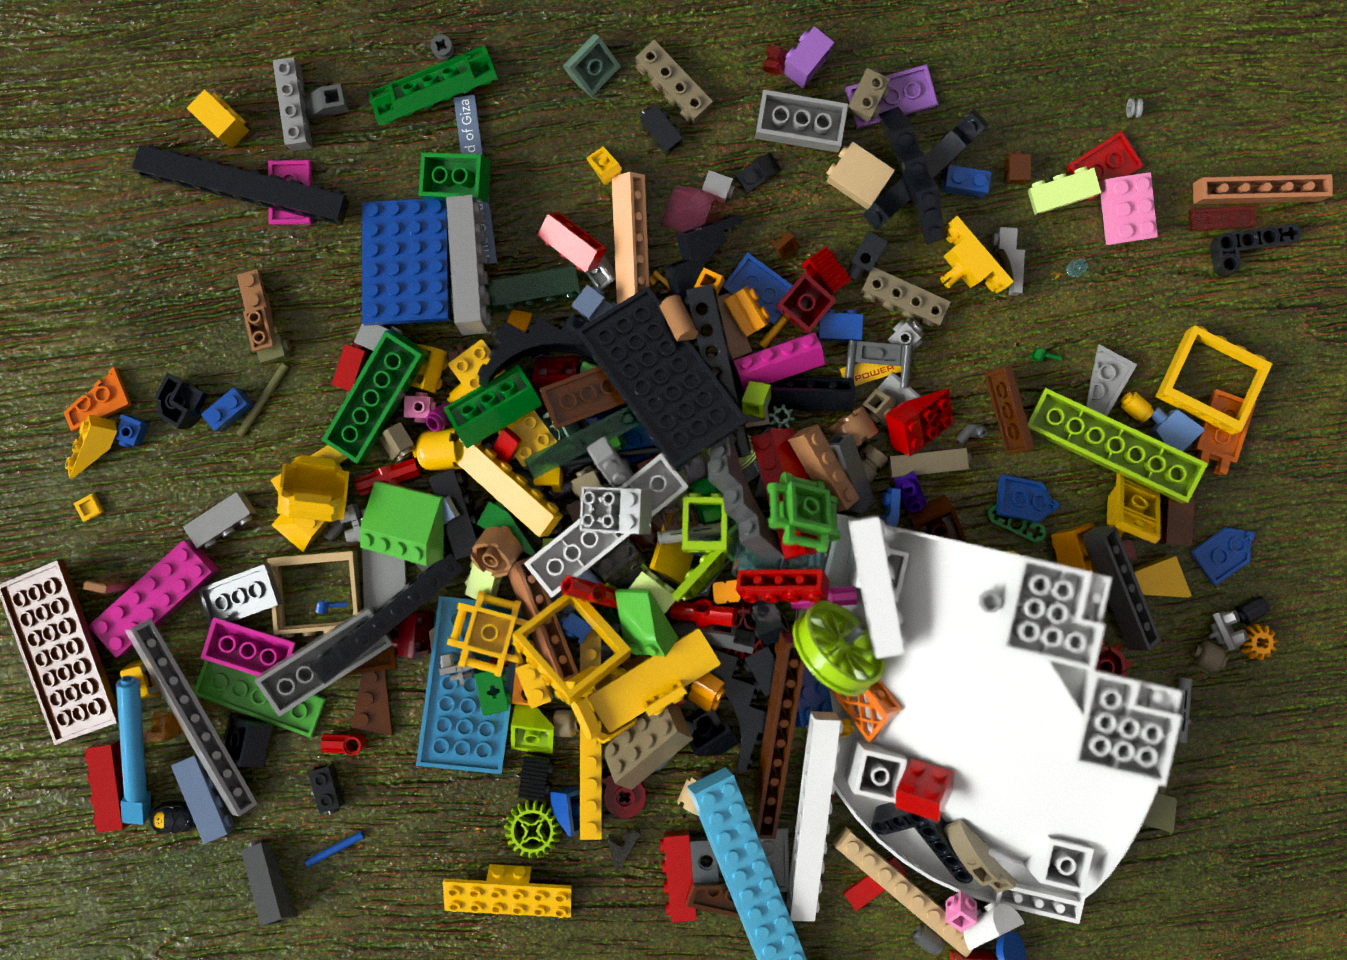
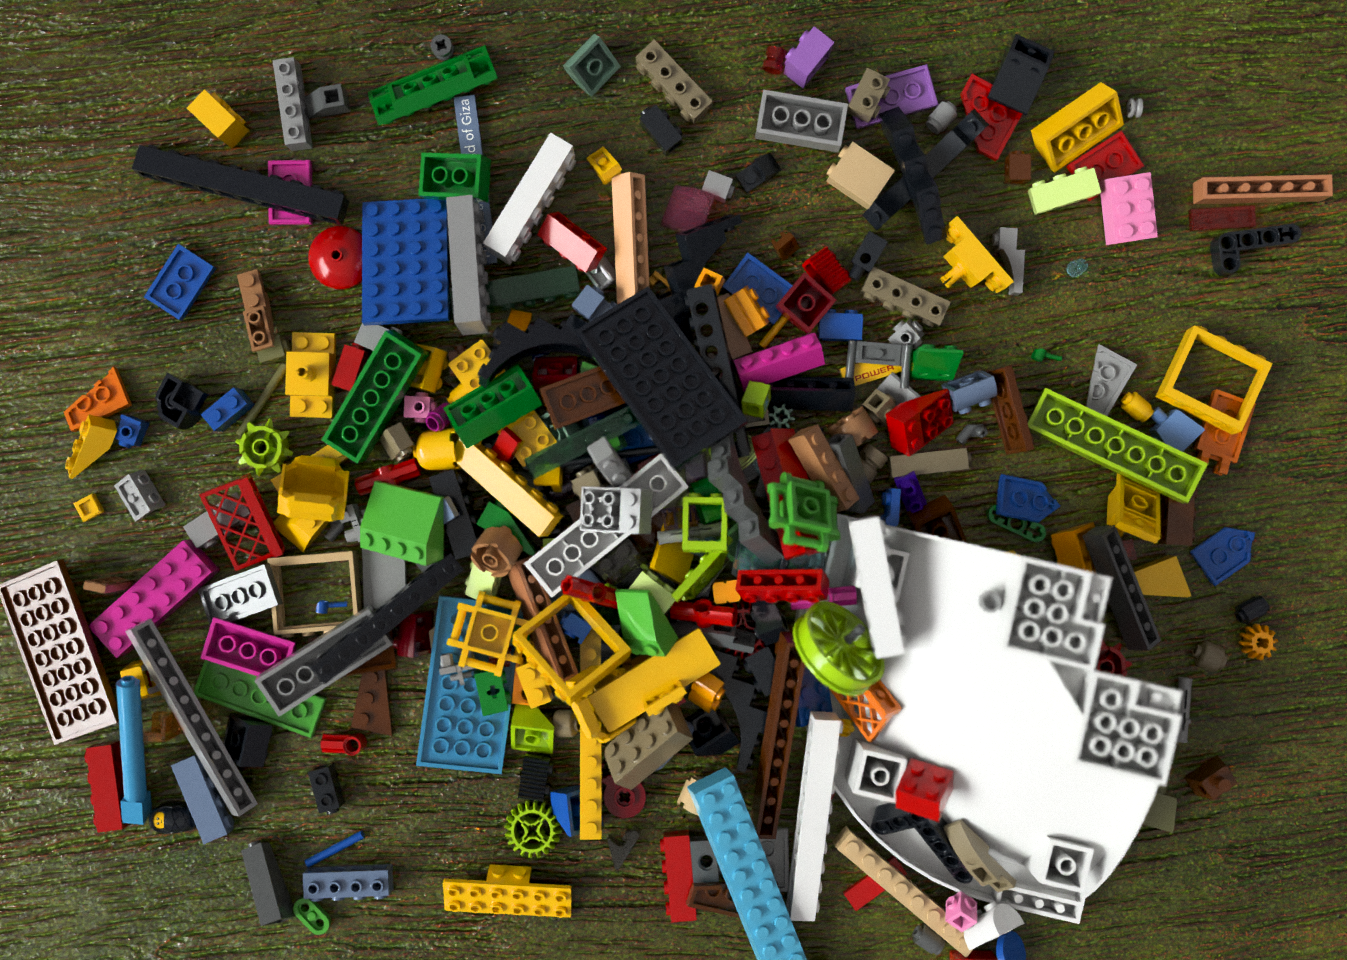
medium nougat brick [660,295,698,341] -> none
blue brick [941,165,991,198] -> none
light grey hips [1208,610,1249,651] -> none
none -> light grey bracket [114,470,165,522]
none -> blue plate [144,244,216,321]
none -> red fence [199,473,286,571]
none -> lime brick [235,419,293,476]
none -> yellow brick [285,332,337,418]
none -> bright green plate [293,896,331,935]
none -> sand blue brick [303,864,393,902]
none -> red dish [308,226,362,290]
none -> white brick [483,132,576,265]
none -> green slope [909,344,964,381]
none -> light grey brick [926,101,957,134]
none -> sand blue brick [941,370,997,414]
none -> red plate [960,74,1022,162]
none -> black slope [987,34,1055,115]
none -> yellow slope [1031,82,1124,173]
none -> reddish brown torso [1183,755,1238,800]

